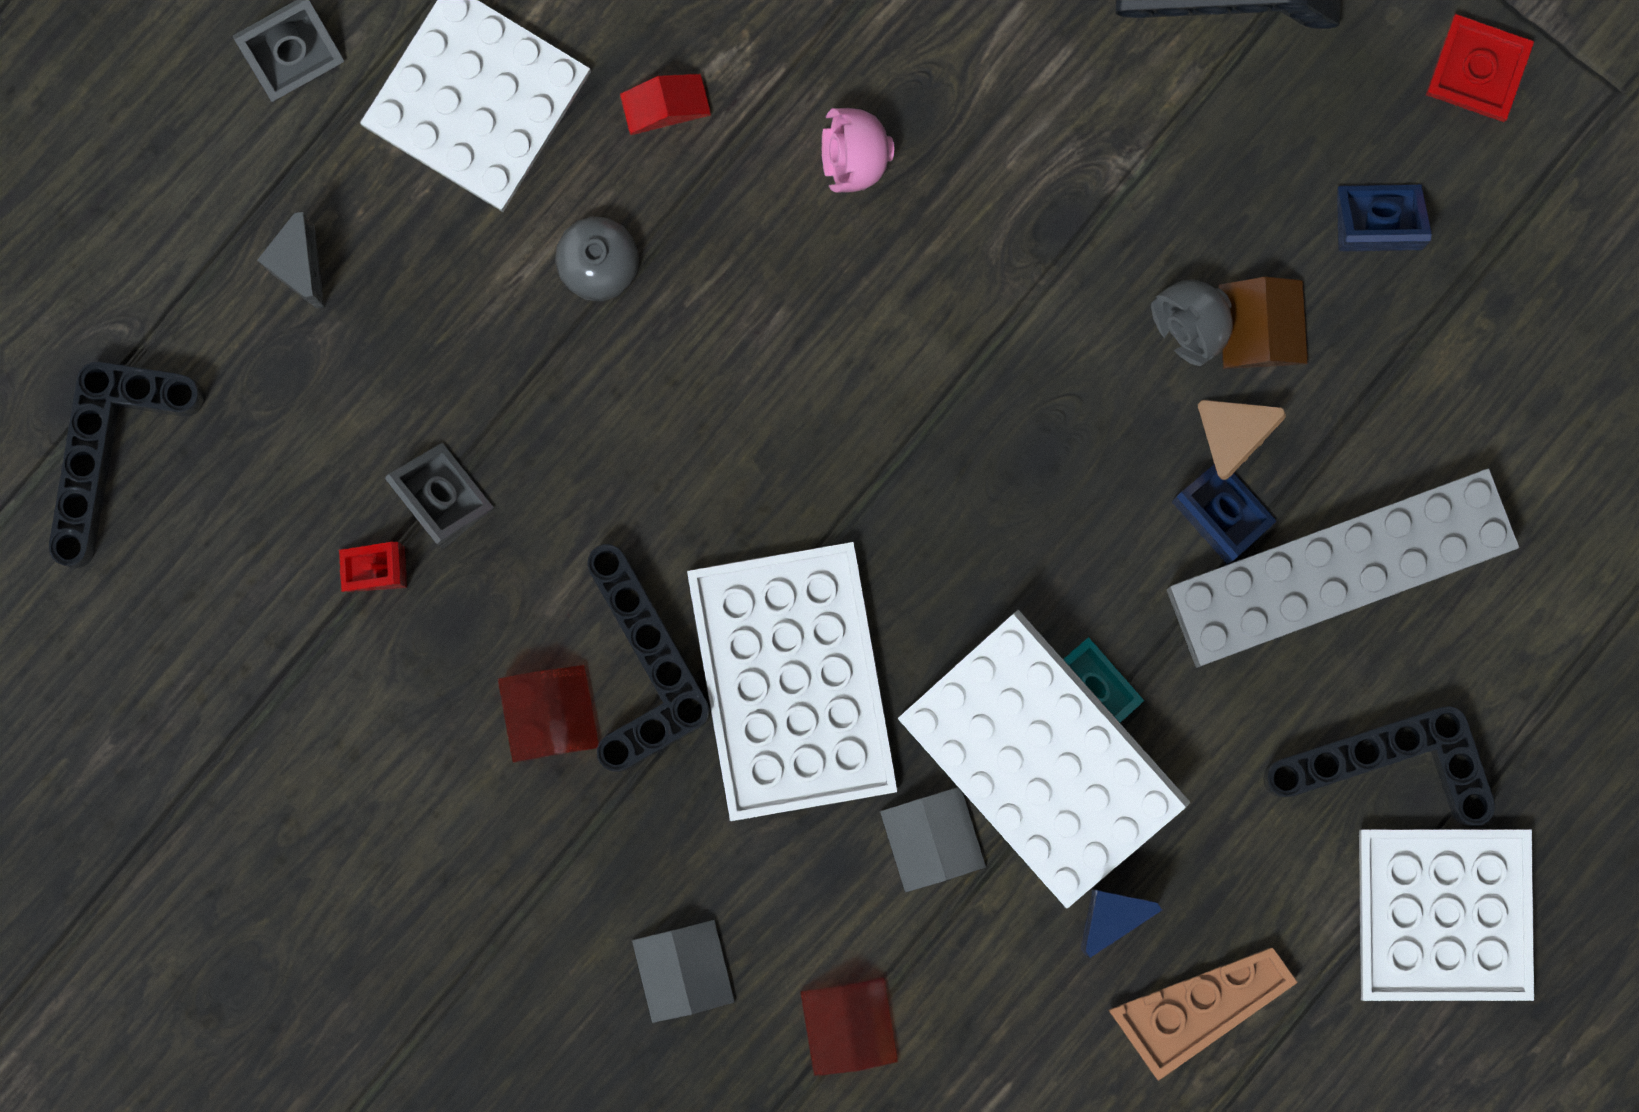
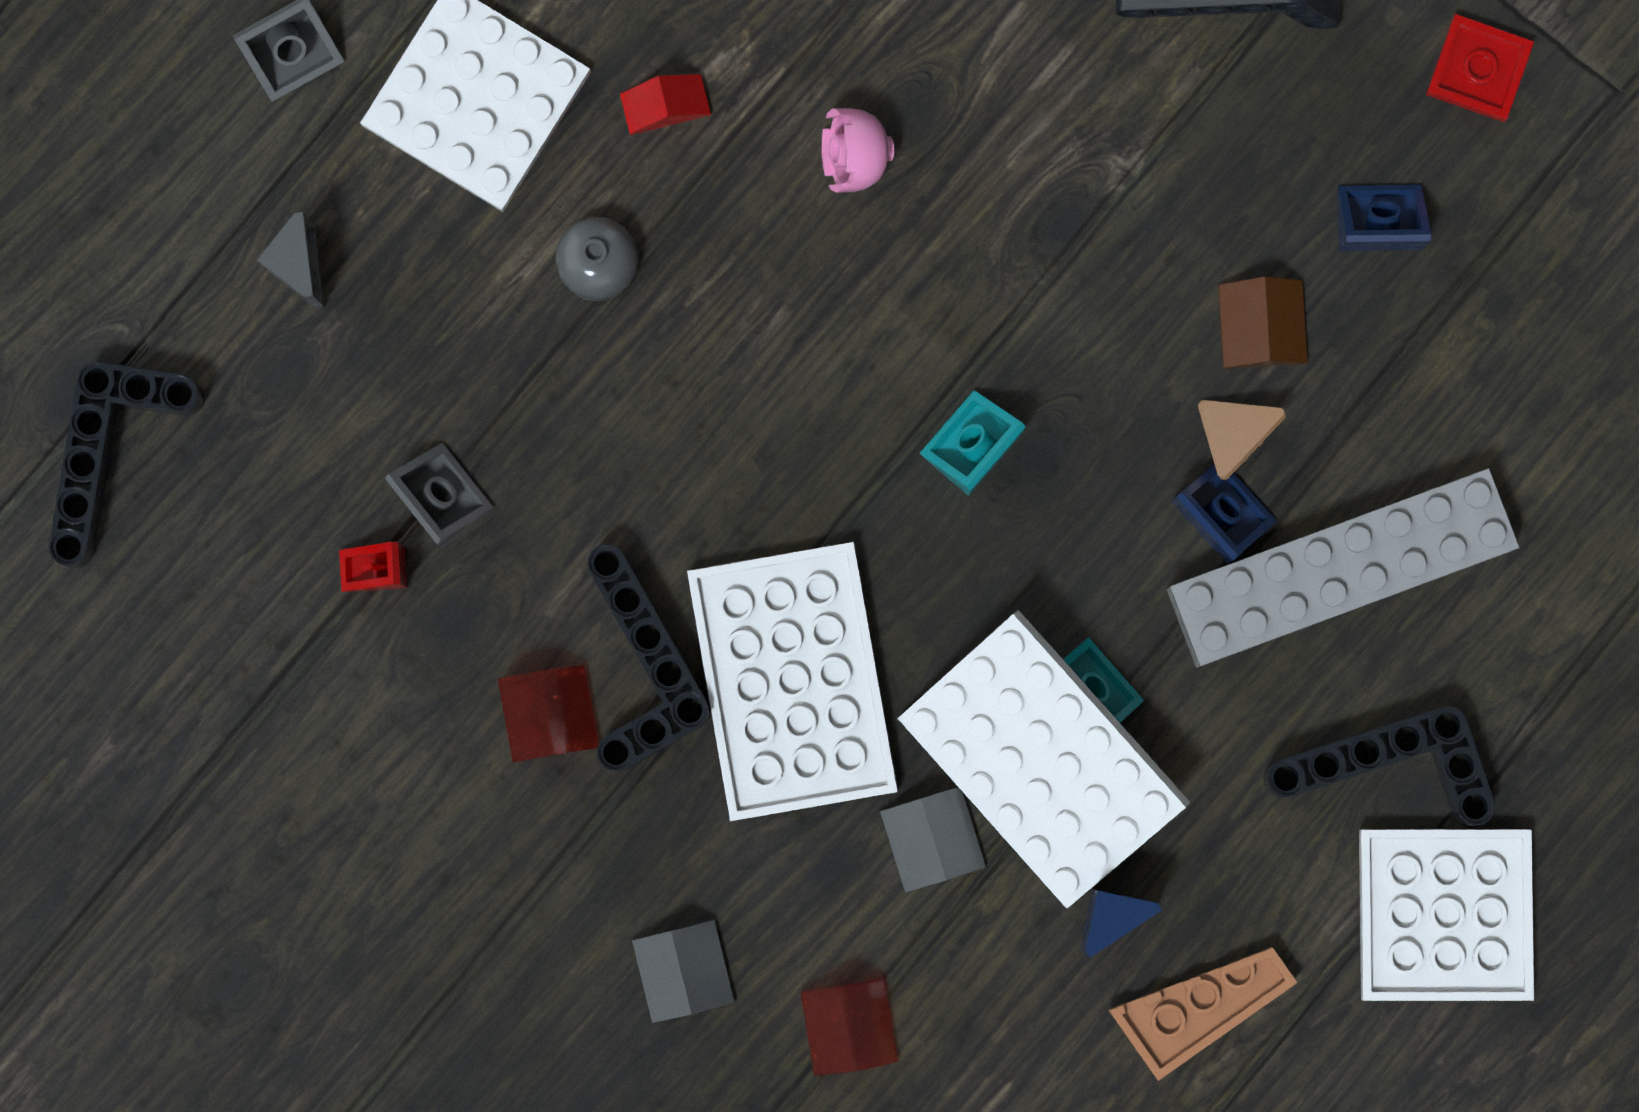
dark grey cylinder [1151,279,1233,366] -> none
none -> teal slope [920,390,1026,496]

